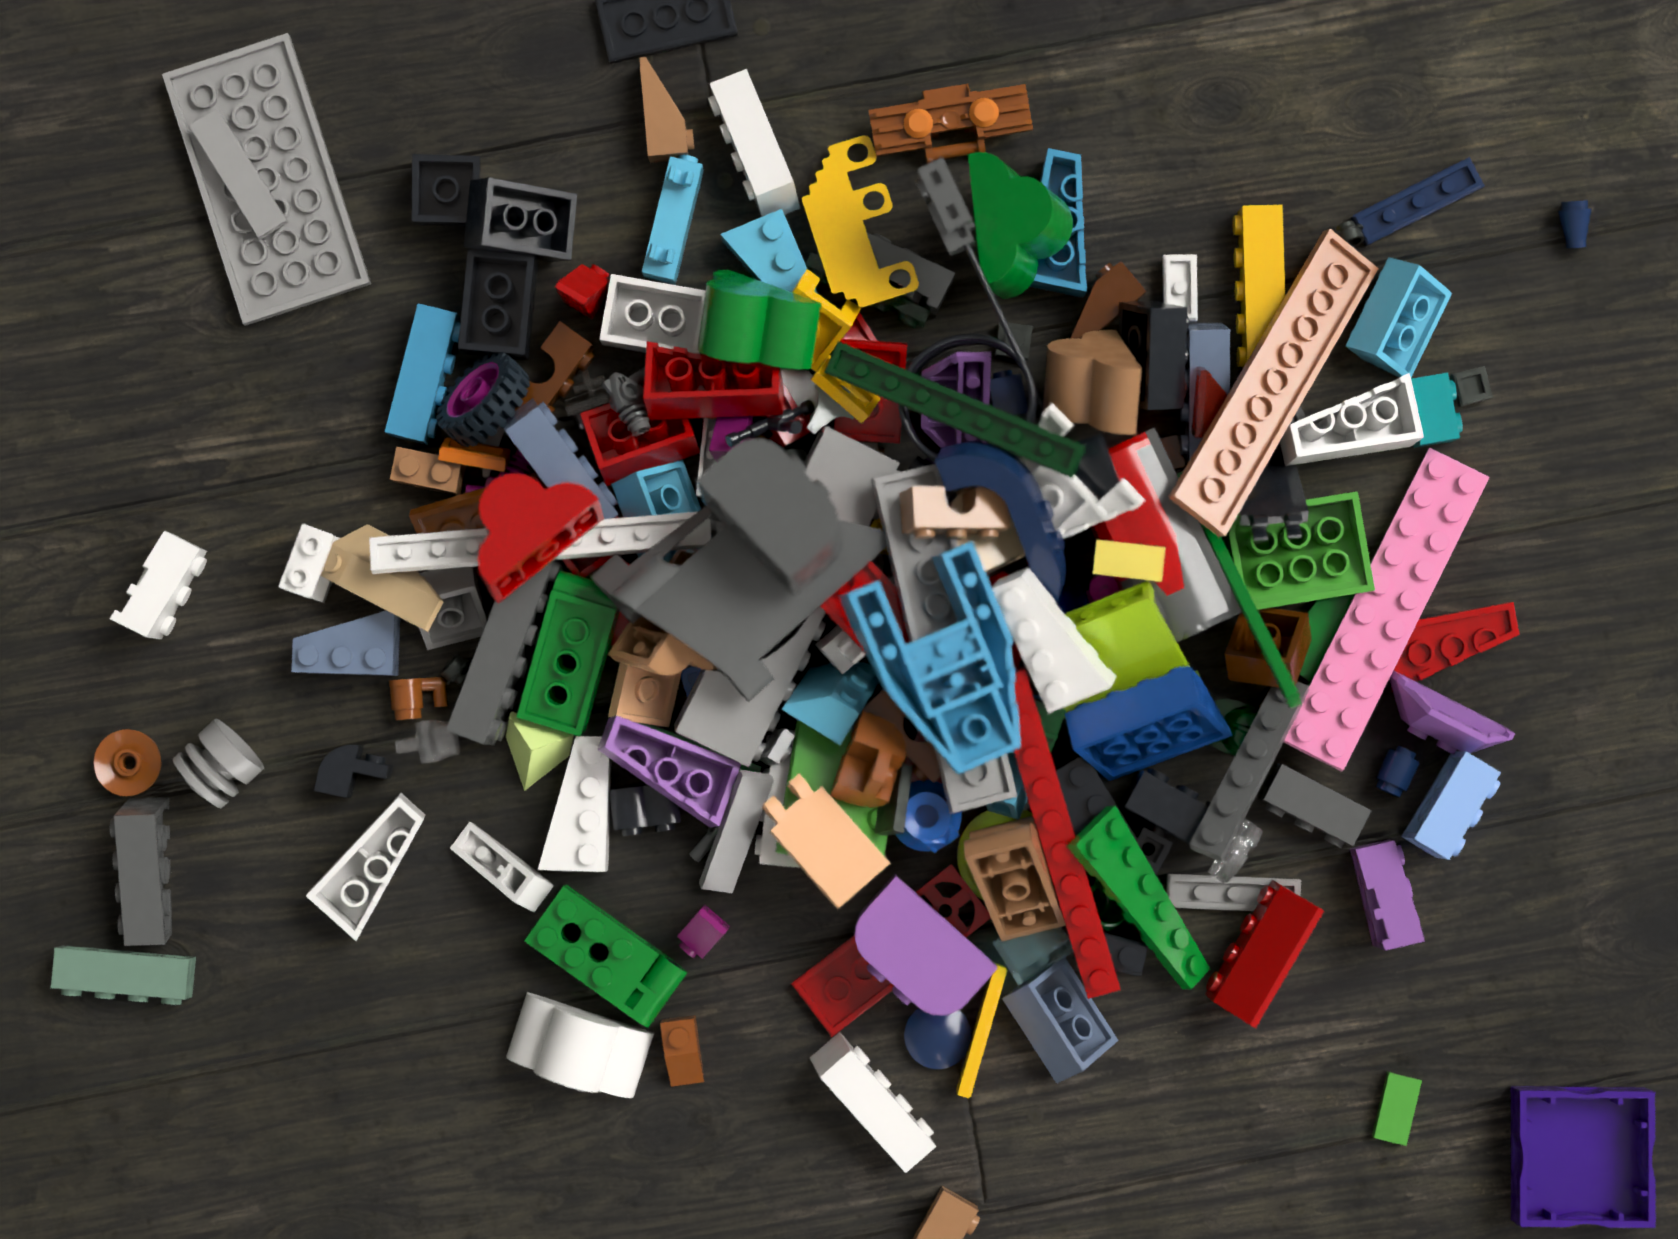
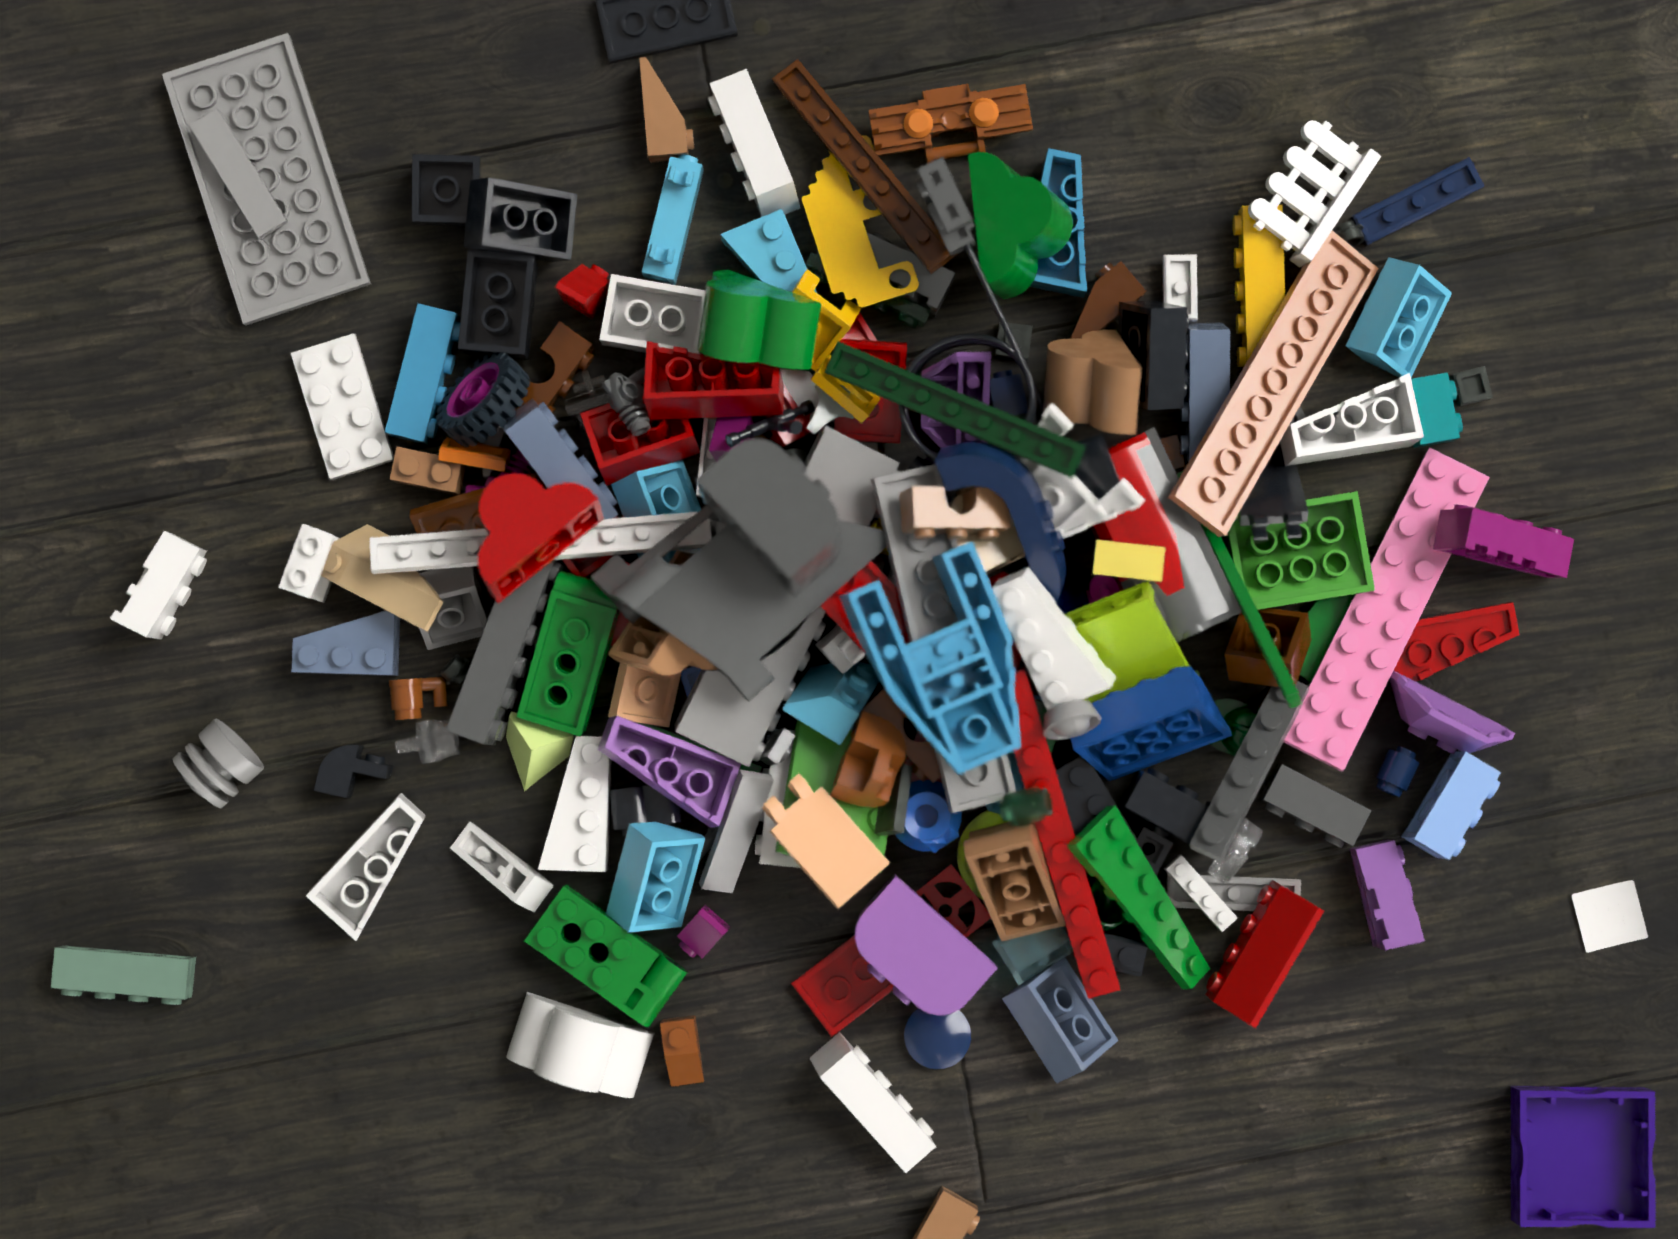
dark orange dish [94,729,161,796] -> none
dark grey wedge [110,797,172,946] -> none
yellow tile [956,963,1007,1098] -> none
clear red slope [1191,366,1227,438] -> none
bright green tile [1372,1071,1422,1146] -> none
dark blue cone [1558,200,1592,249] -> none
none -> white plate [291,333,394,480]
none -> medium azure slope [606,822,705,933]
none -> reddish brown tile [772,59,957,274]
none -> clear green brick [999,787,1053,827]
none -> light grey hat [1043,700,1101,740]
none -> white piece [1164,854,1238,932]
none -> white fence [1248,121,1381,268]
none -> magenta wedge [1433,504,1574,579]
none -> white sticker [1572,880,1648,952]

